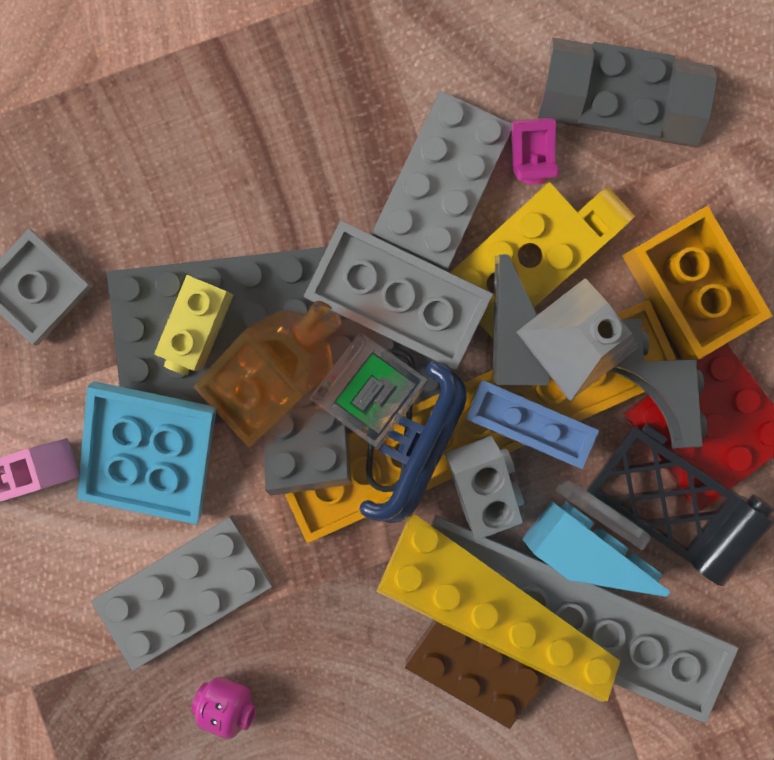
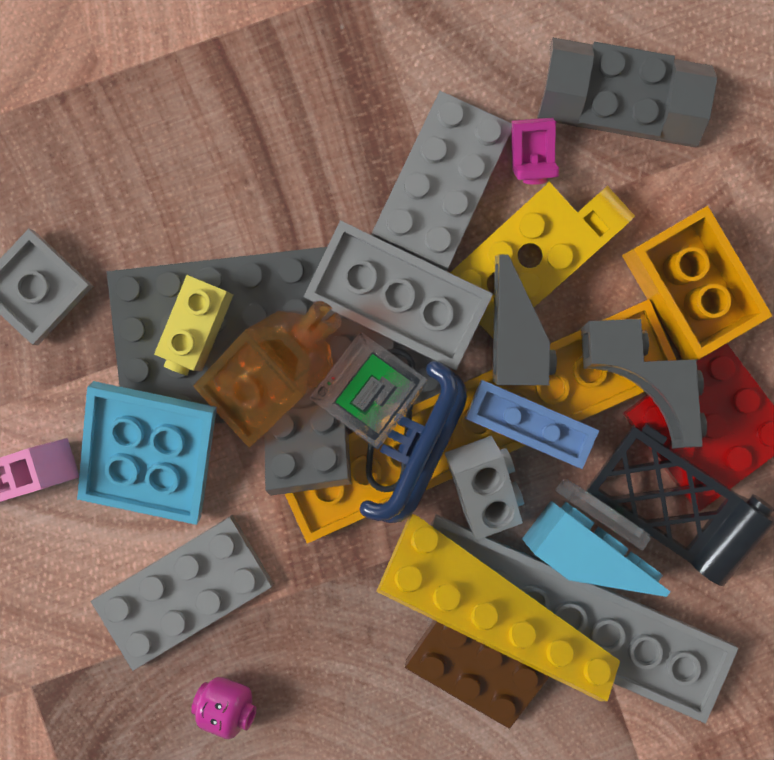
light grey slope [516,278,639,401] -> none

